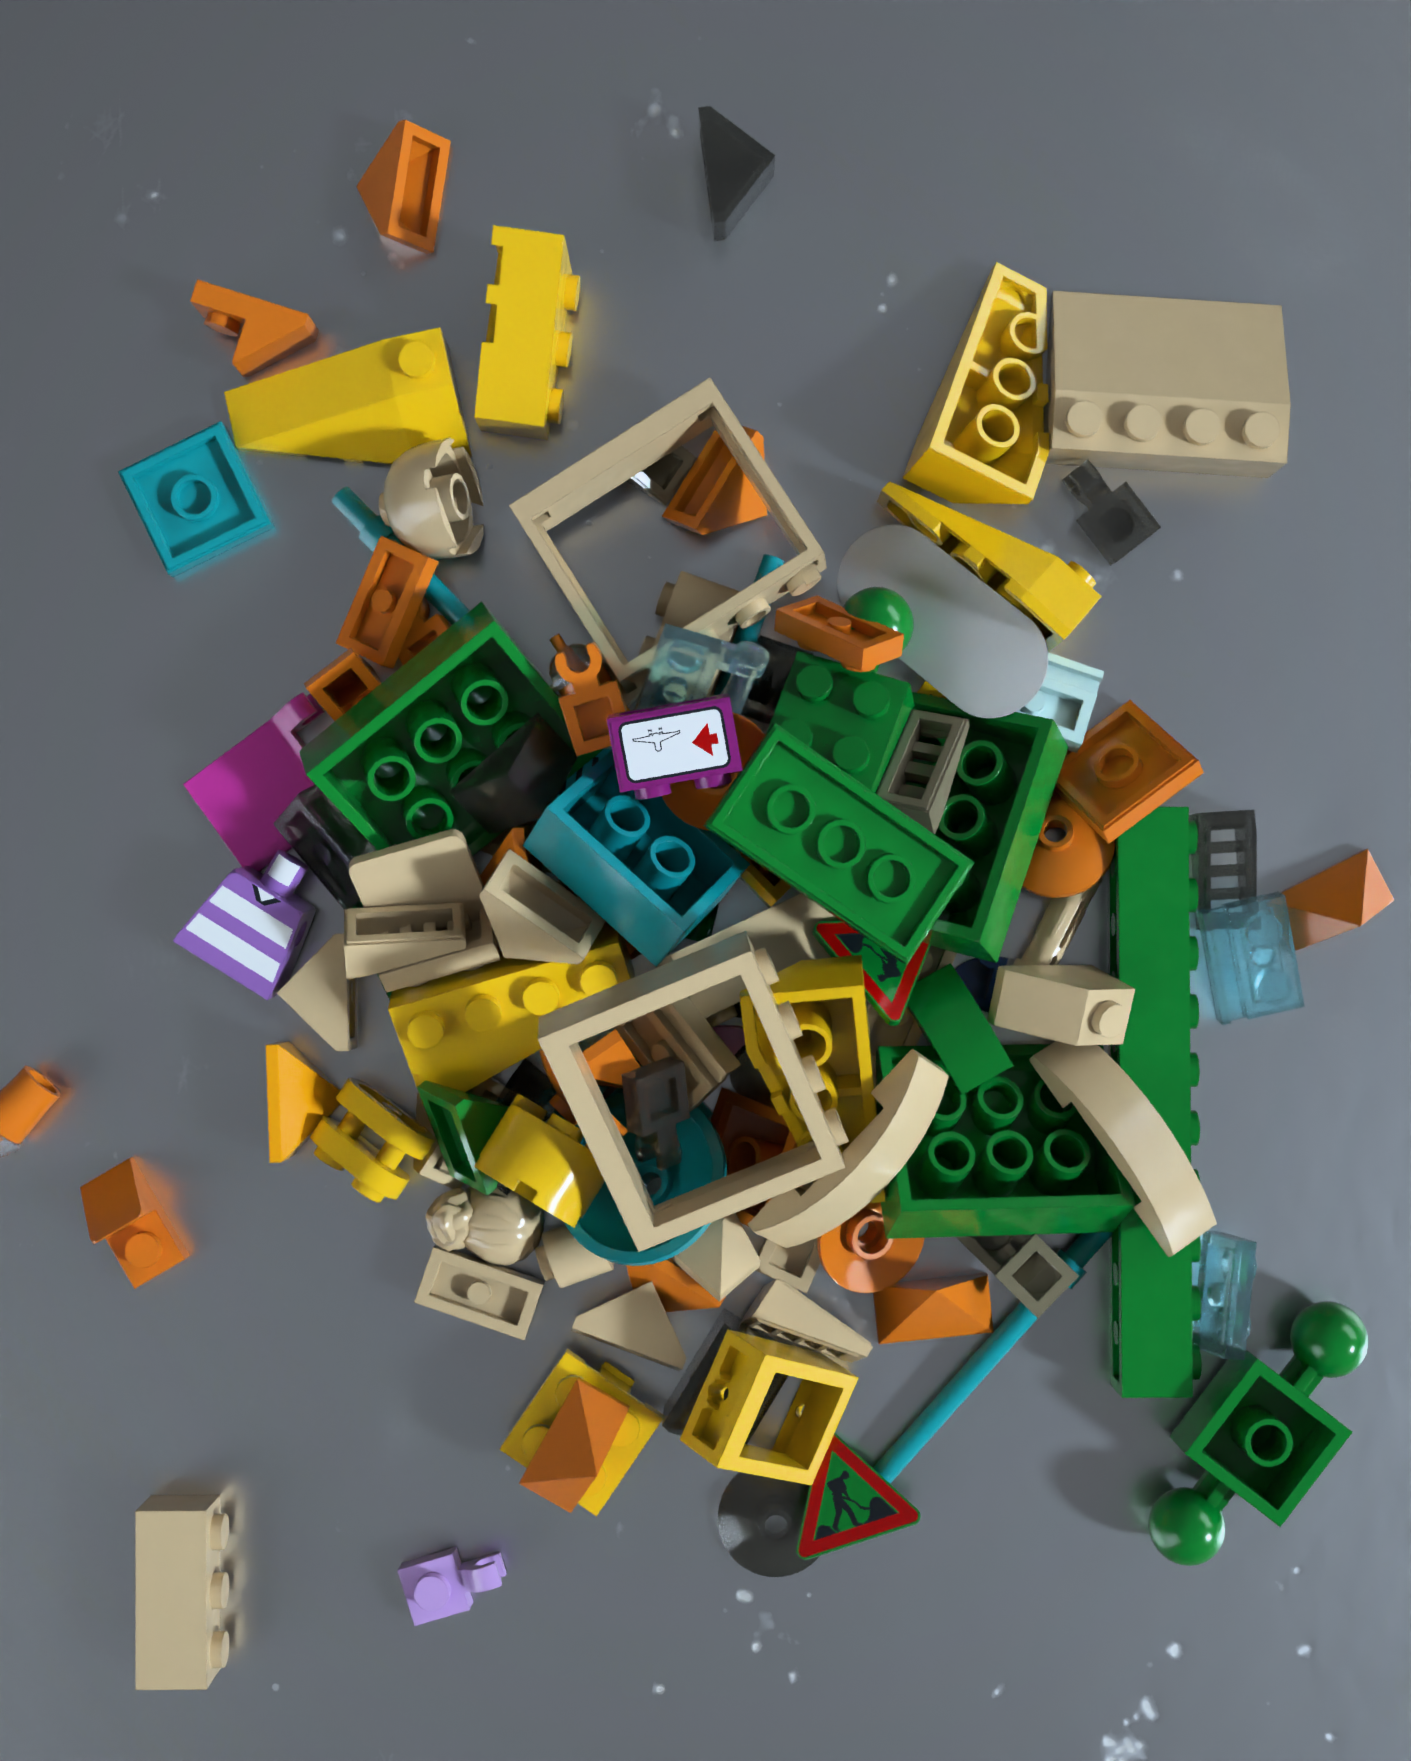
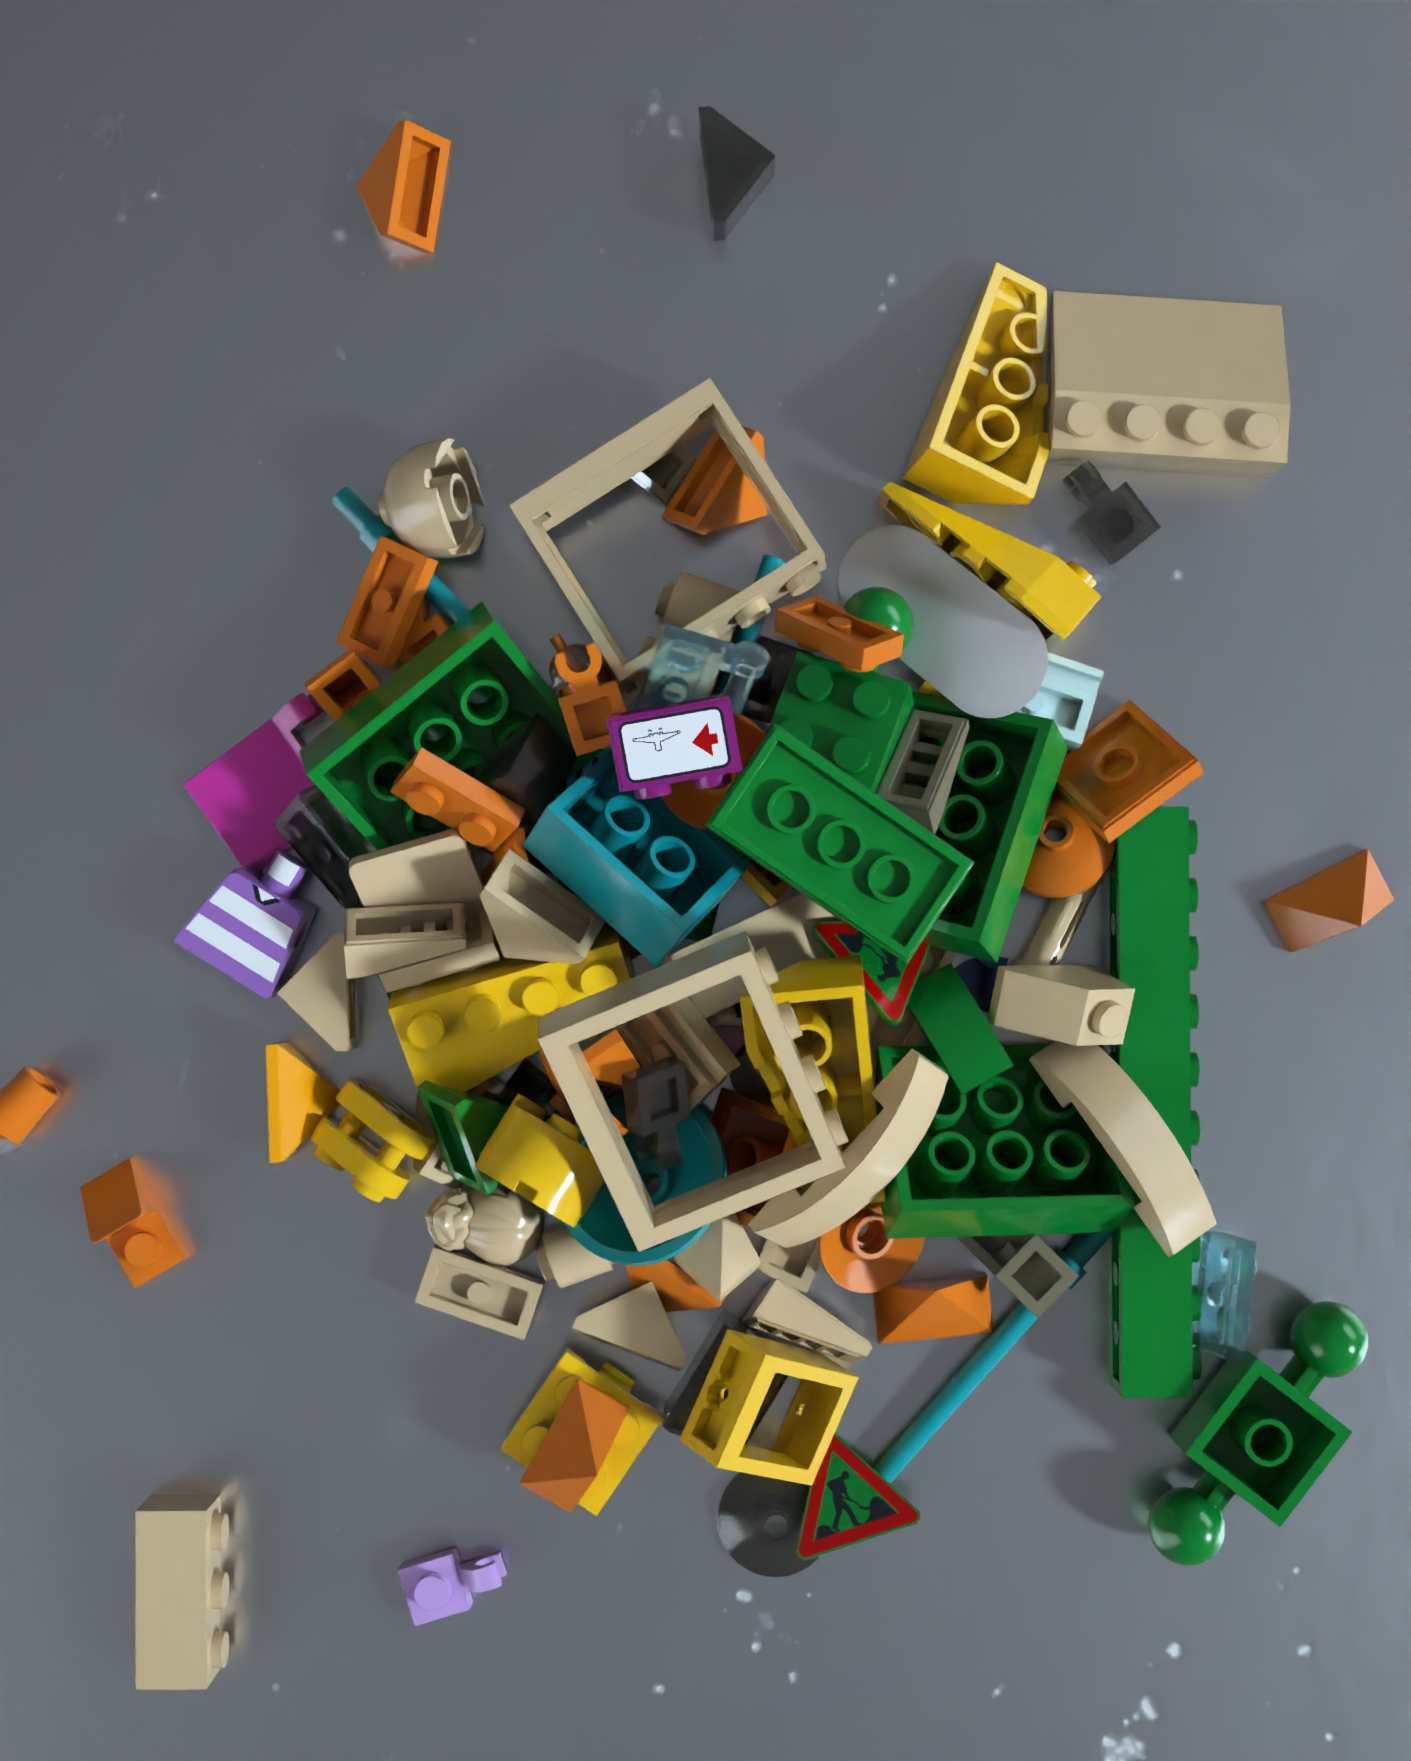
teal tile [118,421,275,577] -> none
orange slope [190,279,319,377] -> none
yellow wedge [224,327,473,464] -> none
yellow wedge [474,225,580,440] -> none
clear smoke slope [1189,810,1257,930] -> none
clear light blue plate [1196,891,1305,1025] -> none
none -> orange plate [390,747,526,852]

